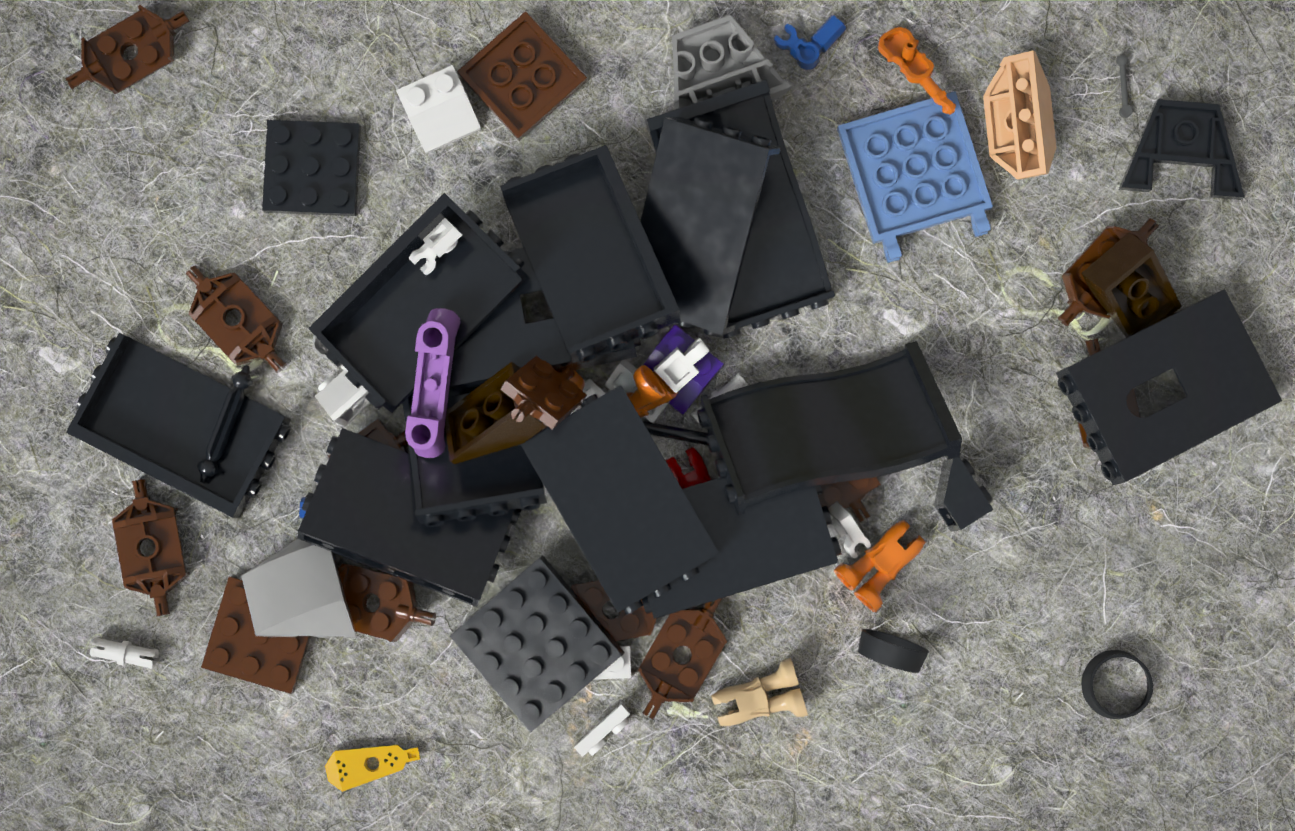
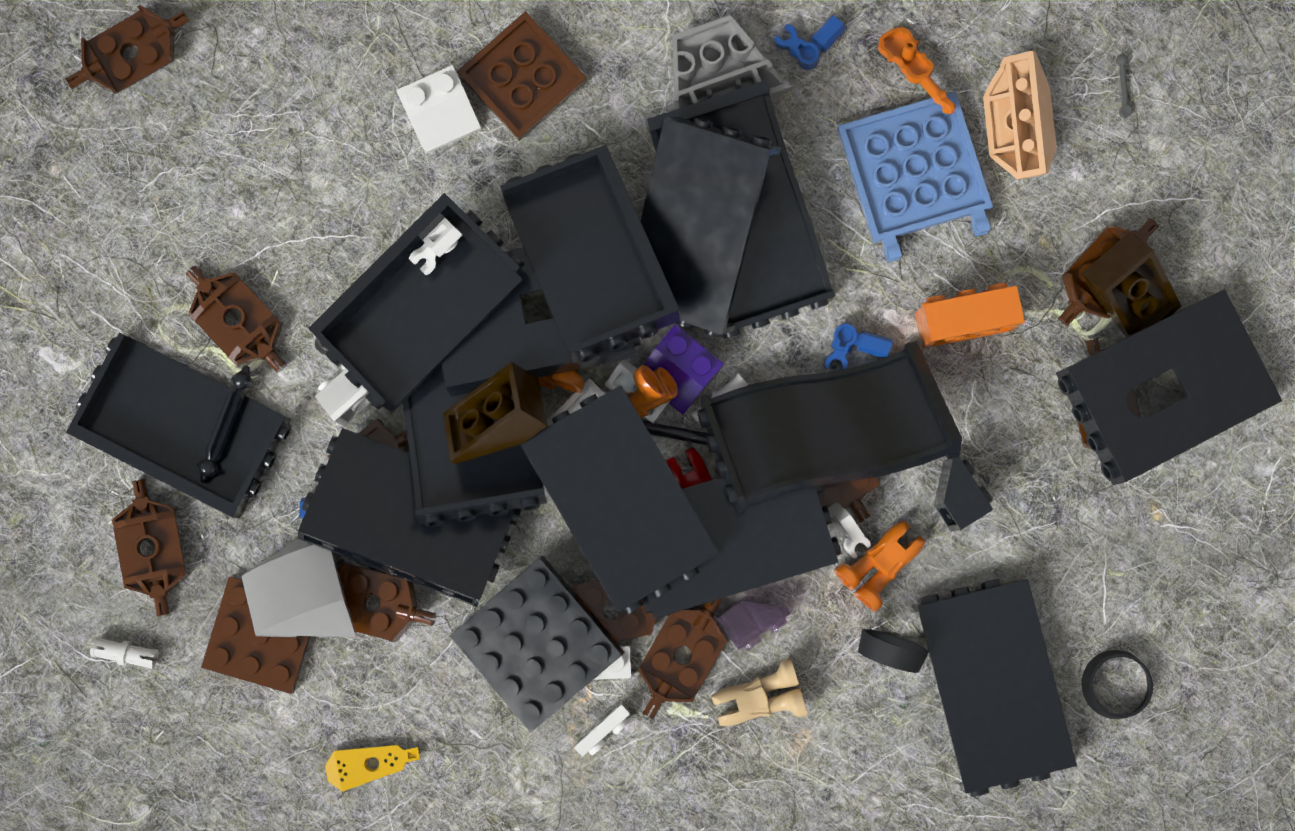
black plate [262,120,361,216] -> none
medium lavender plate [405,308,461,458] -> none
reddish brown plate [500,355,587,430] -> none
white plate [654,338,710,393] -> none
black wing [1118,99,1245,200] -> none
none -> clear purple slope [716,600,790,651]
none -> blue bar [824,324,893,370]
none -> black panel [913,579,1077,797]
none -> orange brick [914,282,1025,349]

